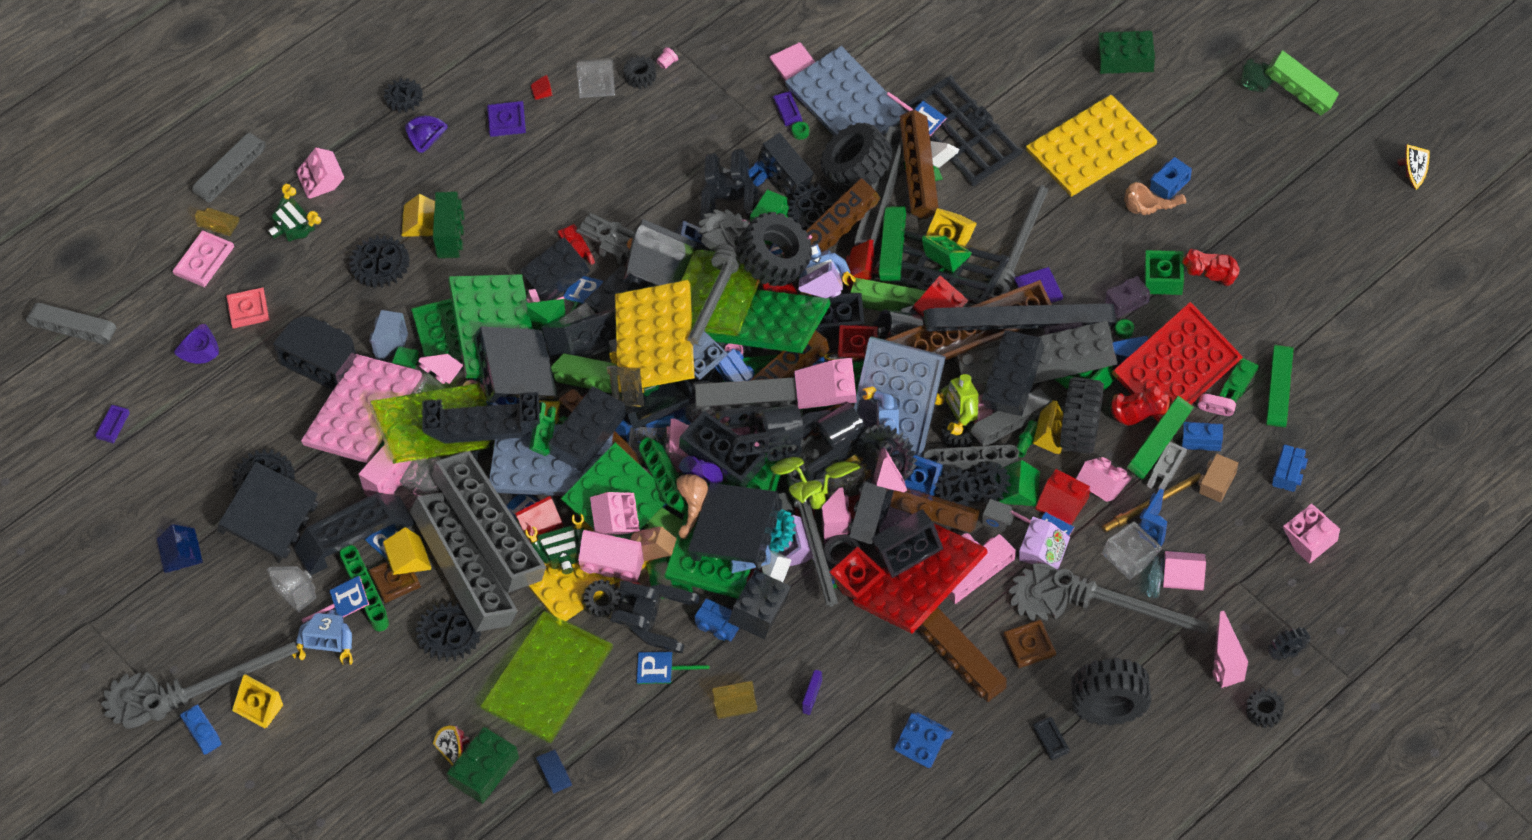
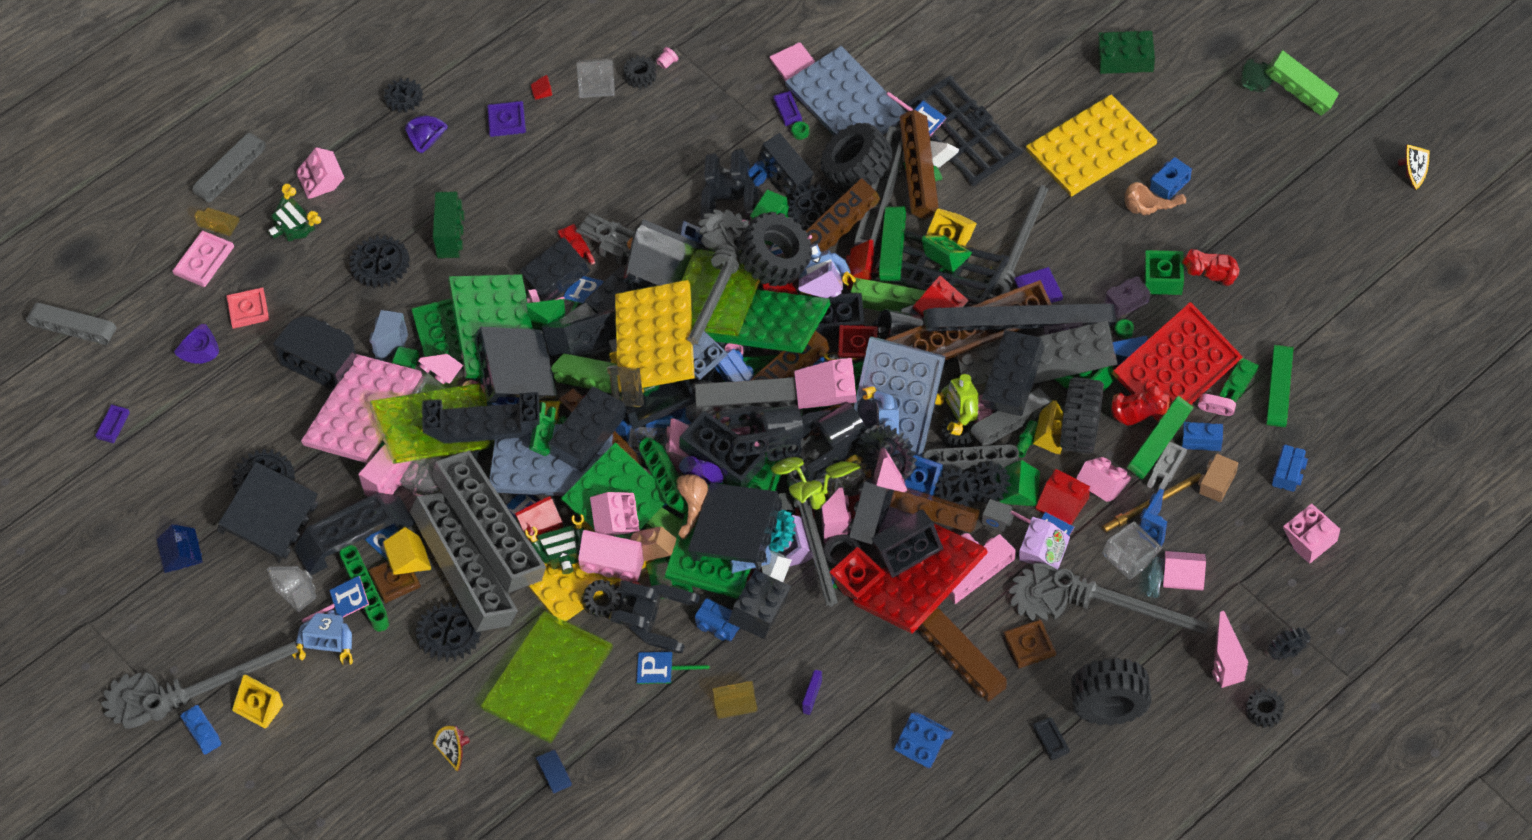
yellow slope [402,194,435,237] -> none
dark green brick [447,727,519,804] -> none

